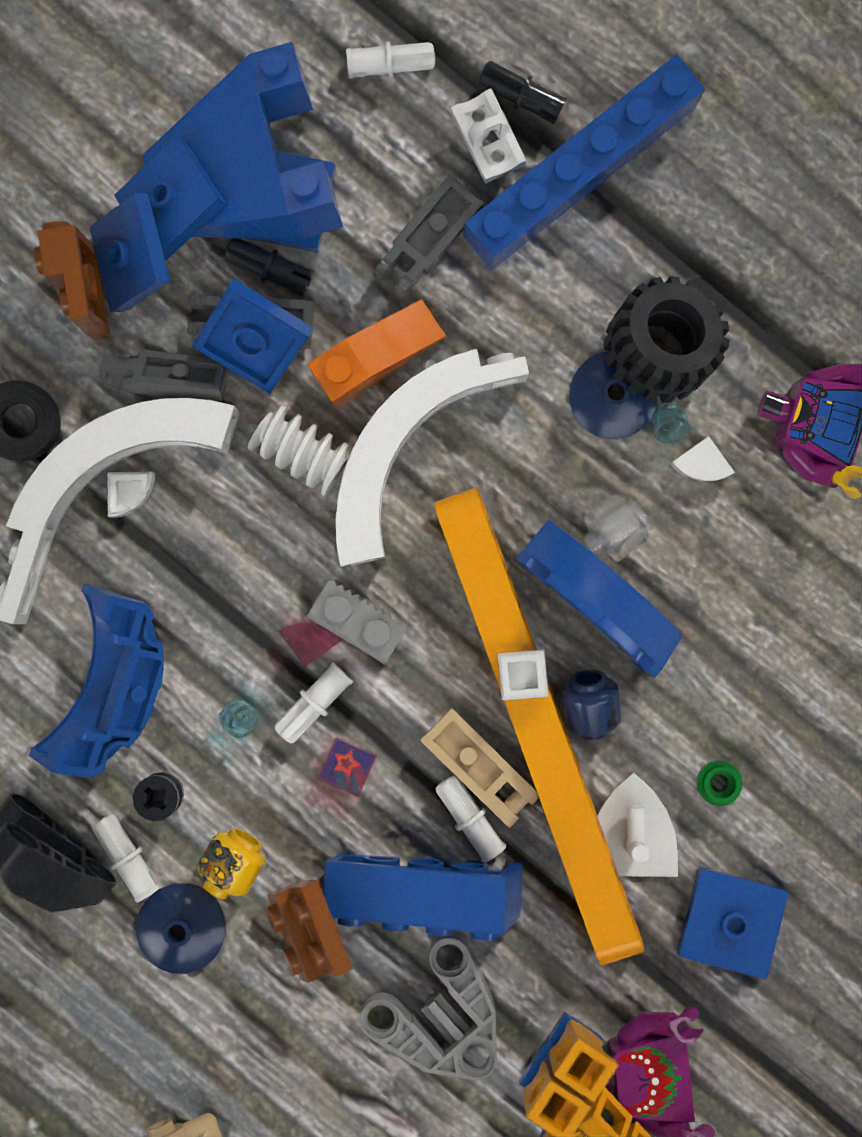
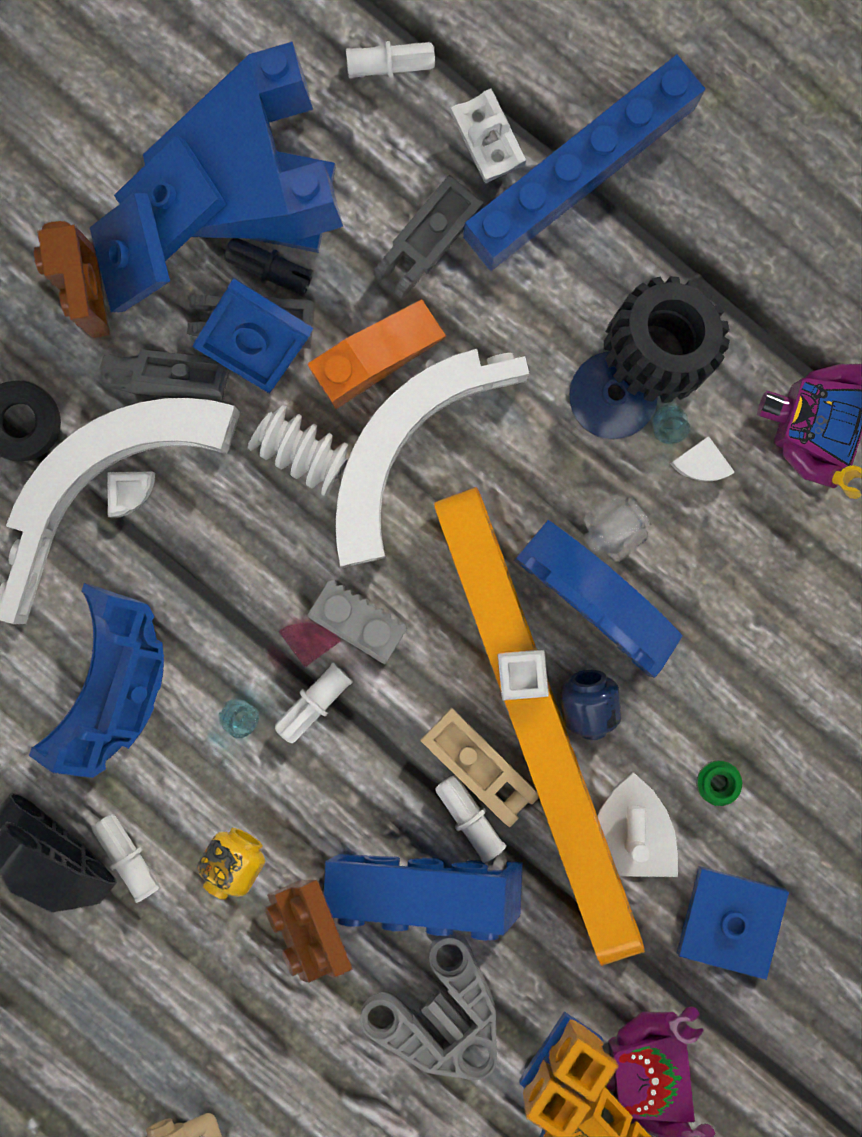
black wheel [132,772,184,821] -> none
dark blue dish [136,883,226,974] -> none
clear pink tile [318,737,377,797] -> none
black axle [479,61,567,125] -> none

